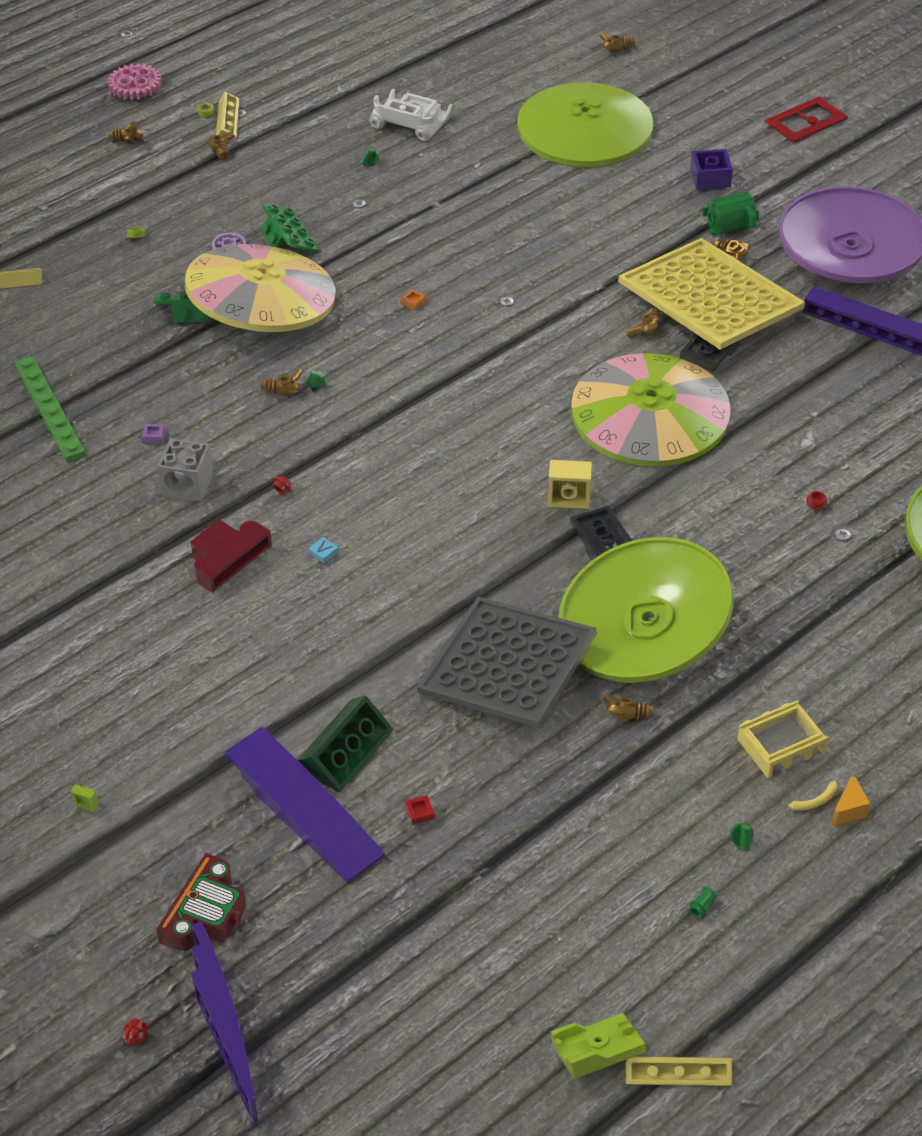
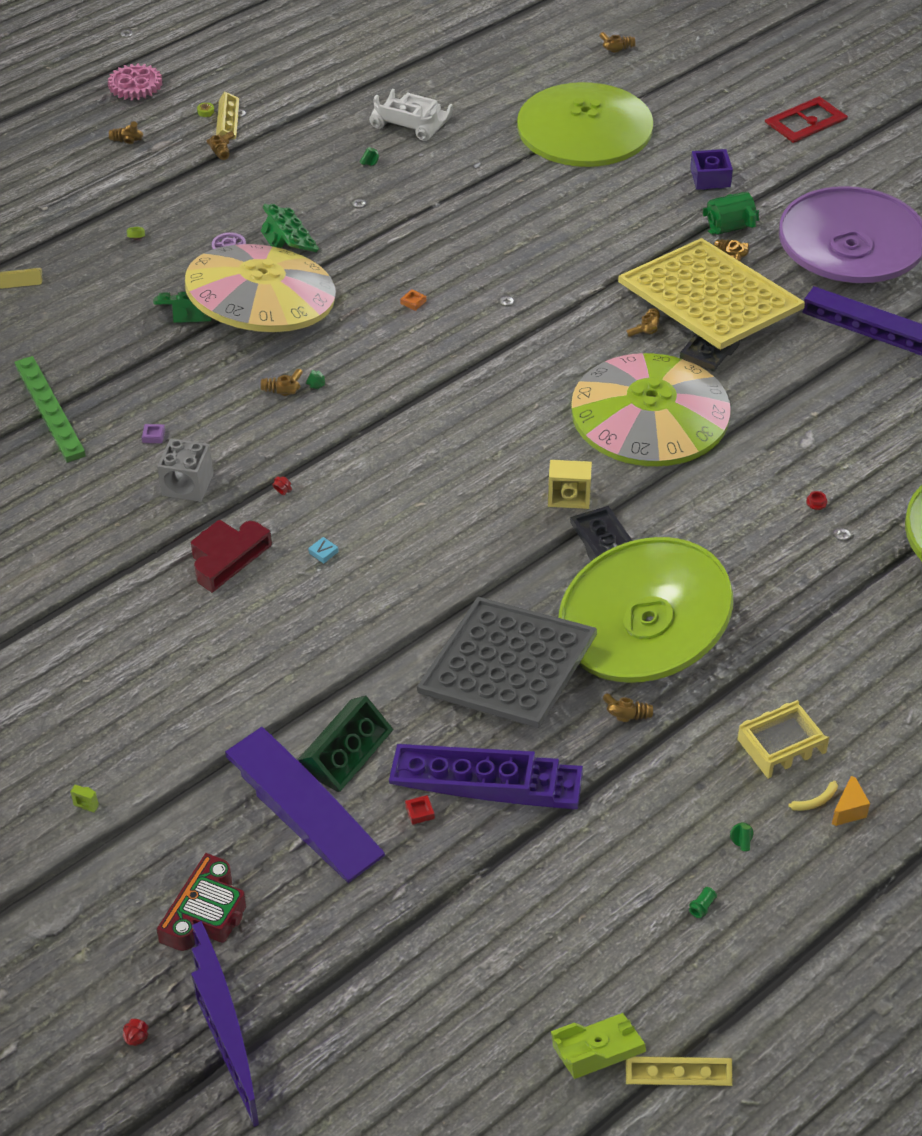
none -> dark purple slope [389,744,583,809]

